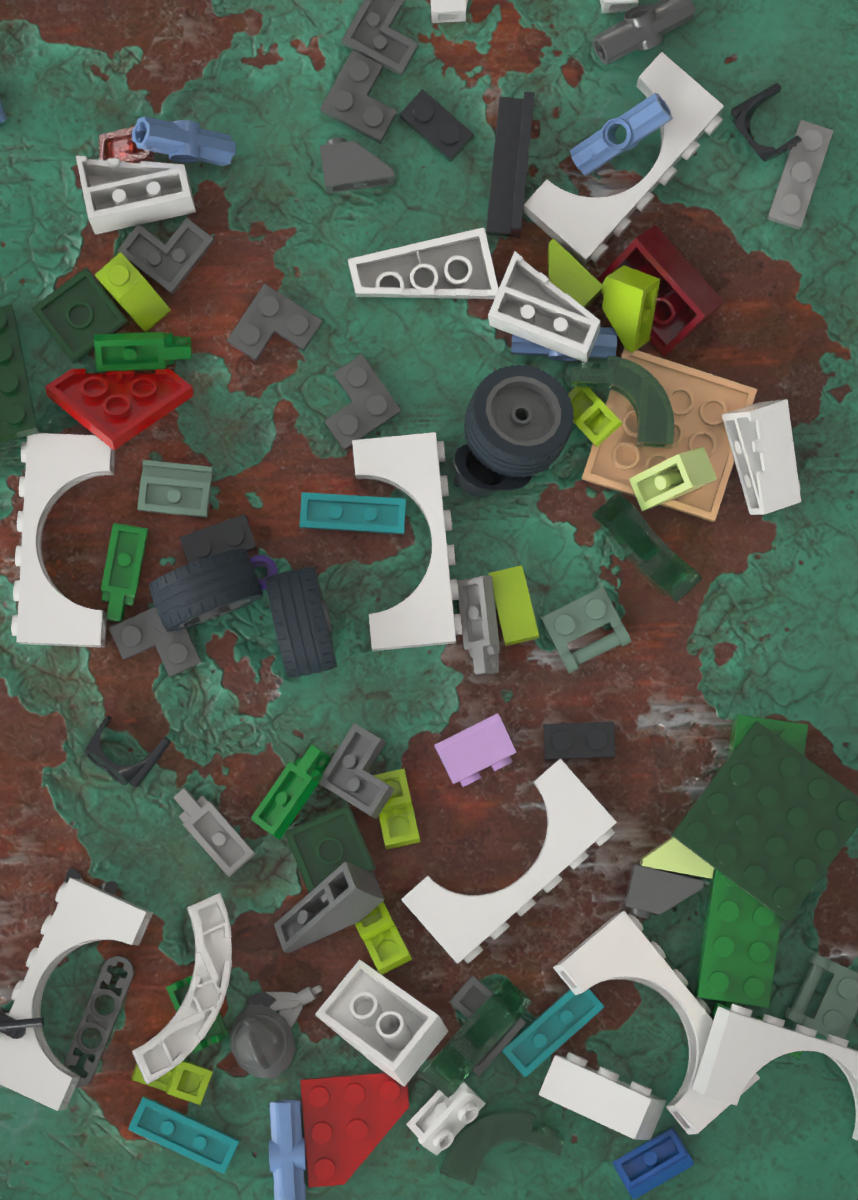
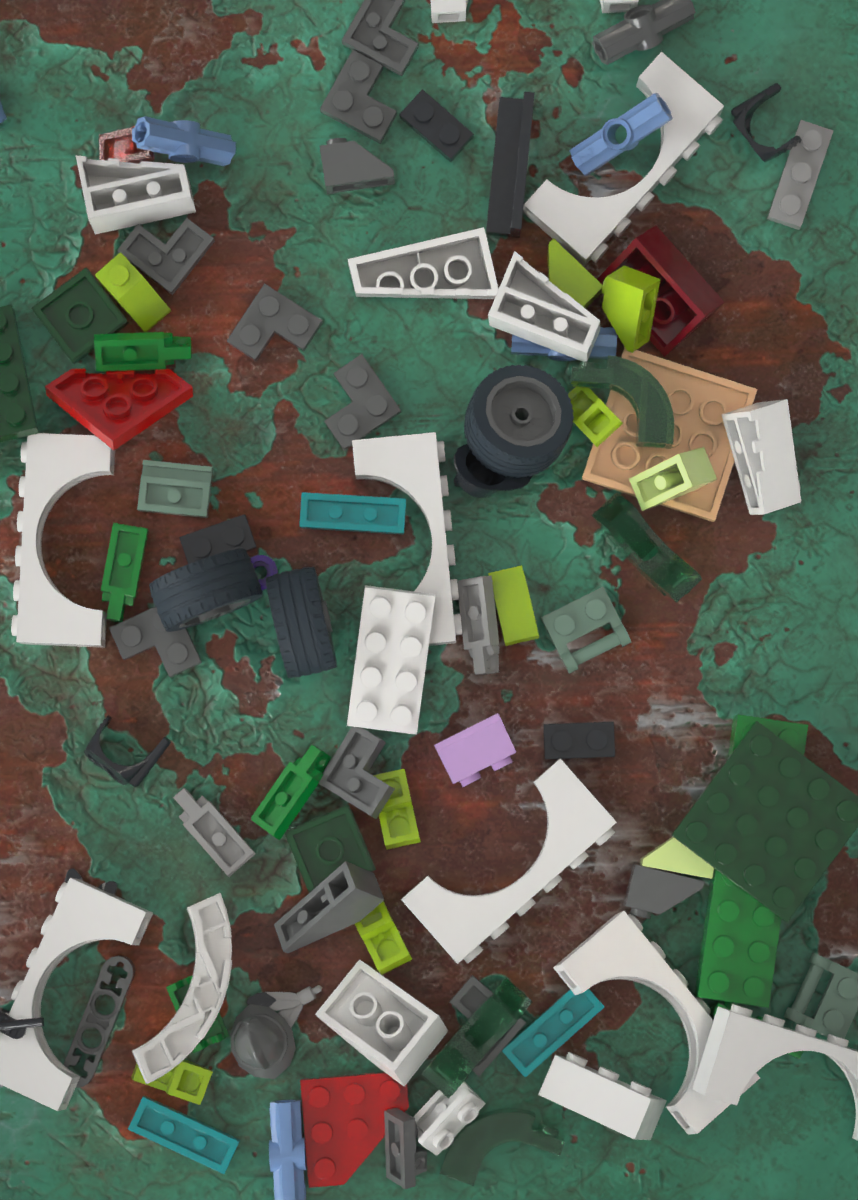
blue slope [612,1127,694,1199] -> none
none -> white plate [347,585,435,735]
none -> dark grey hinge [384,1108,428,1189]

